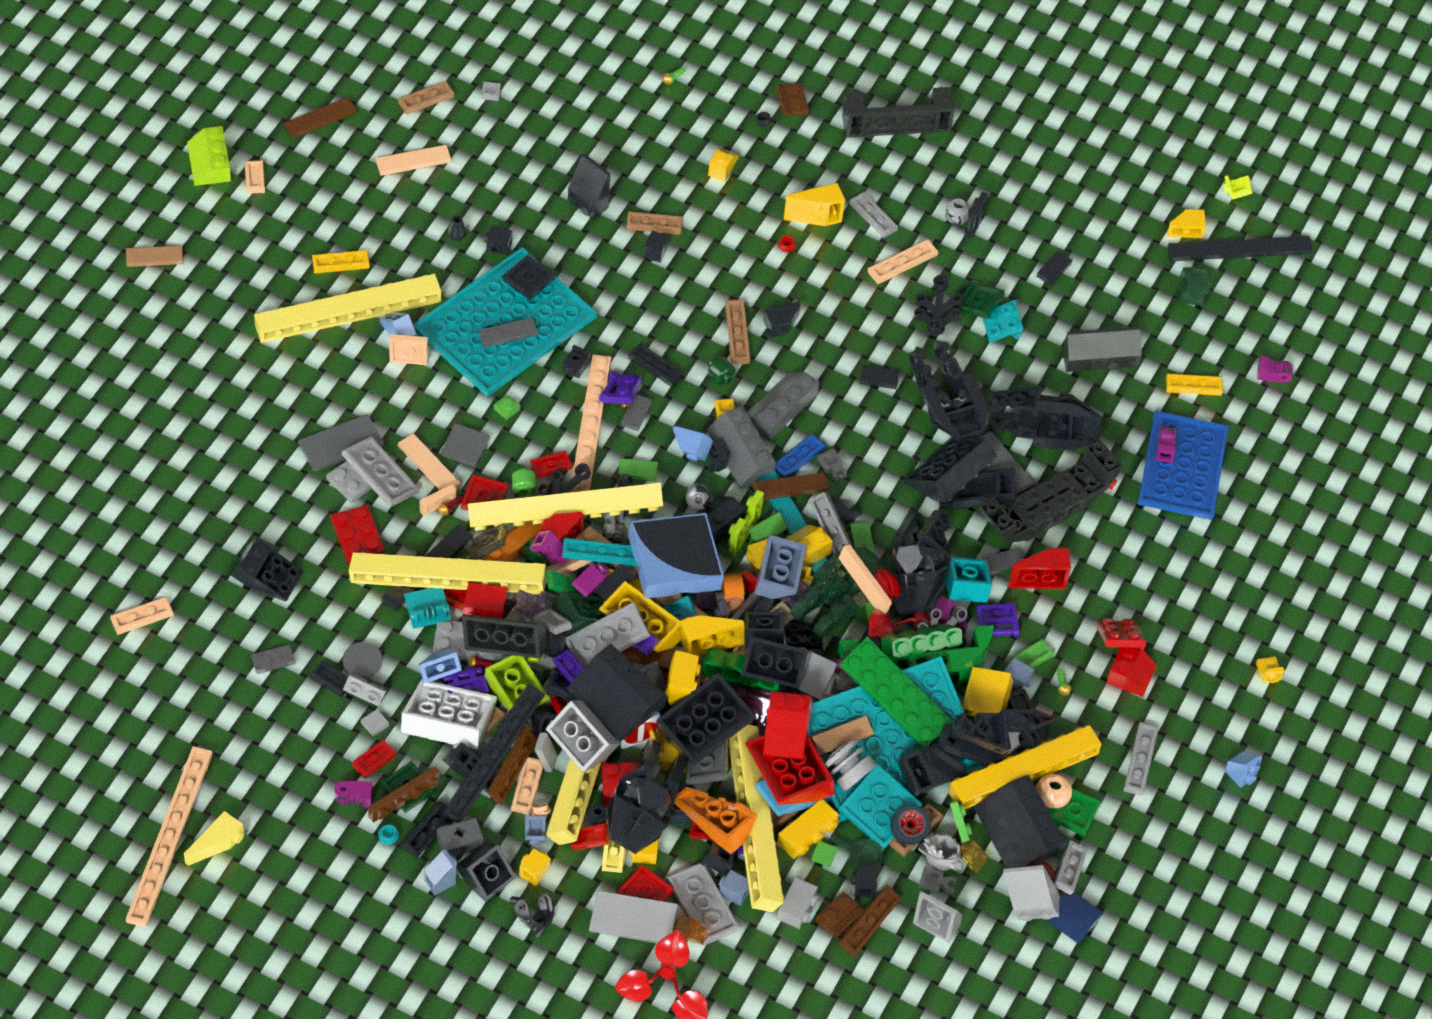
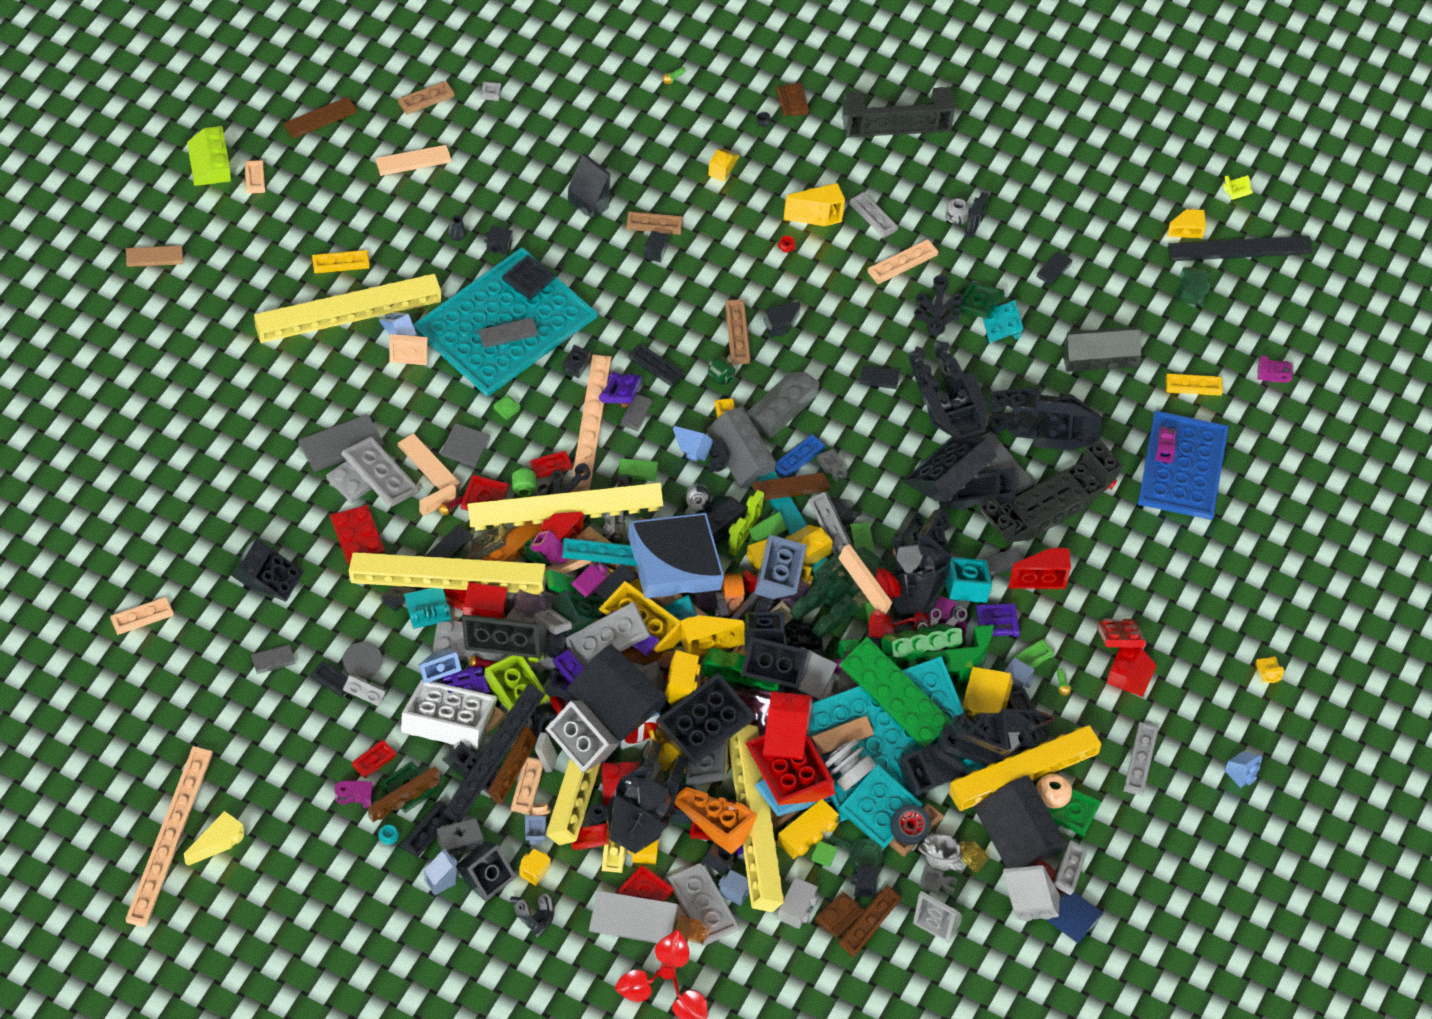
light grey tile [361,709,389,737] -> none
plate [950,800,972,843] -> none

